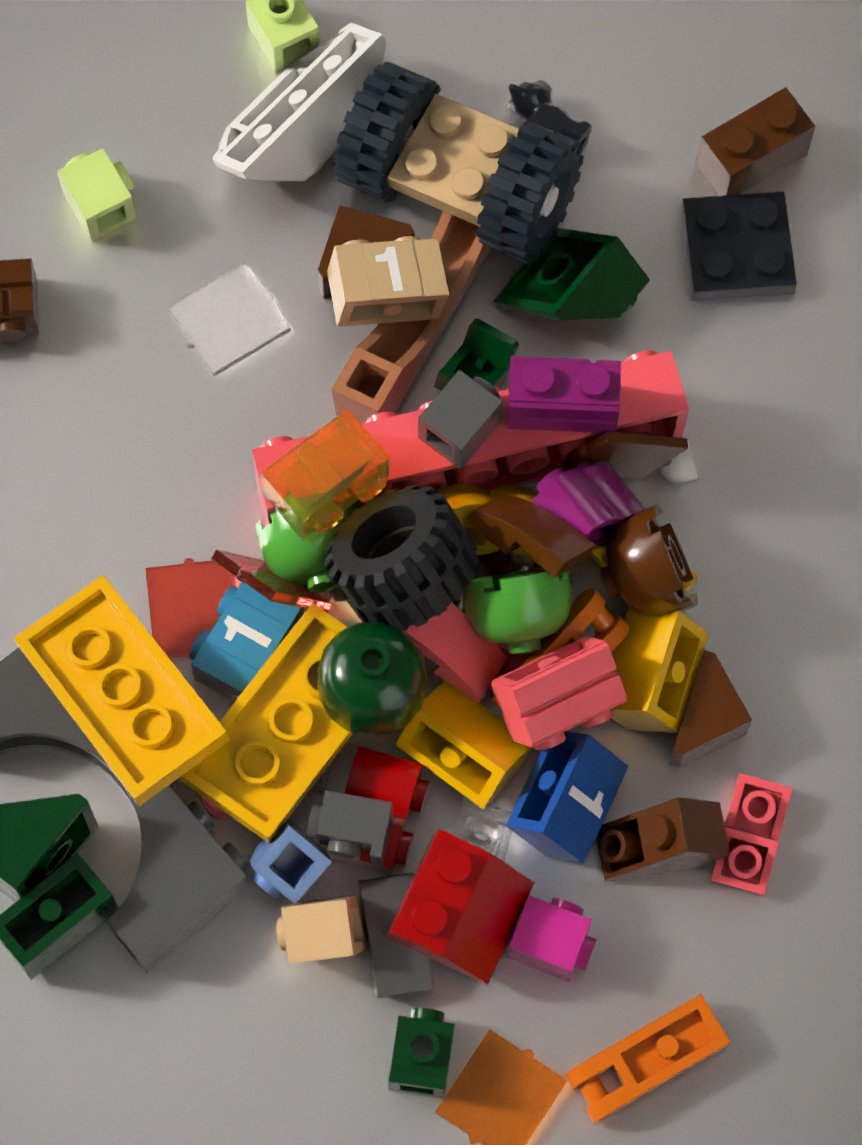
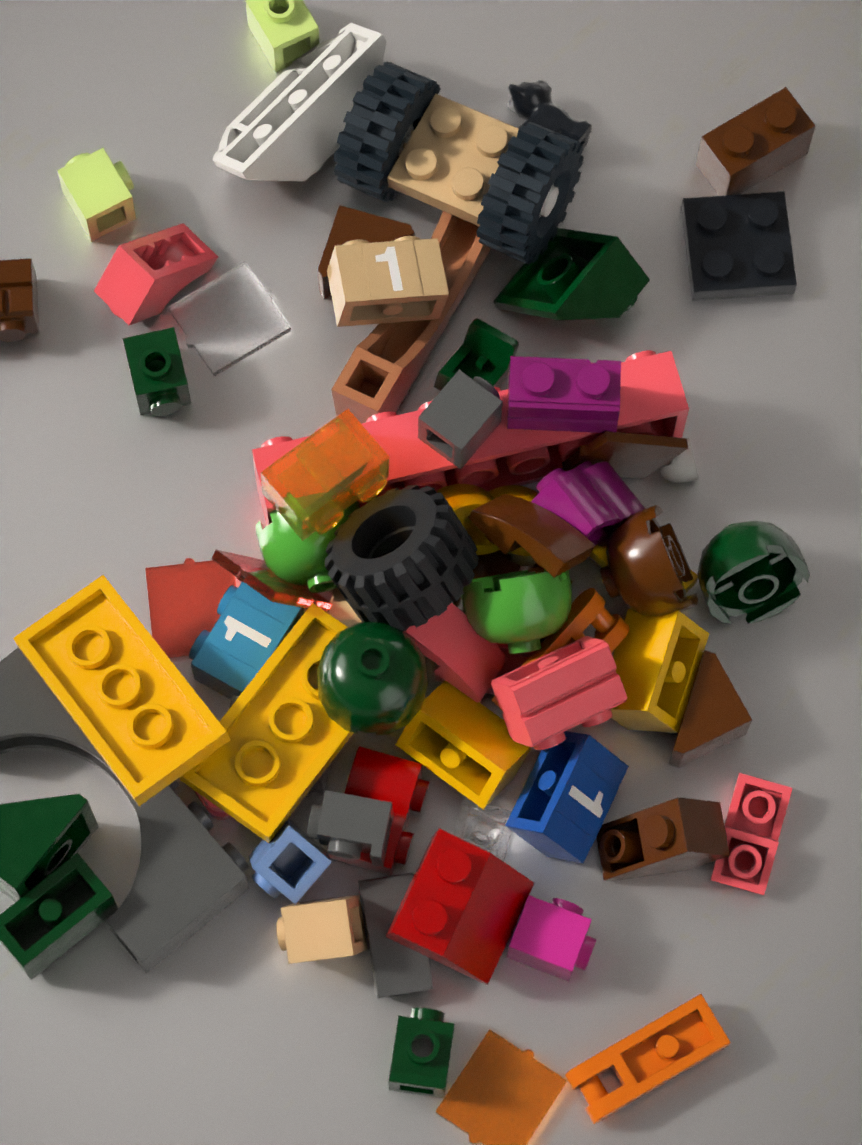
none -> coral arch [94,223,218,325]
none -> dark green brick [123,327,191,416]
none -> dark green cylinder [697,521,810,624]

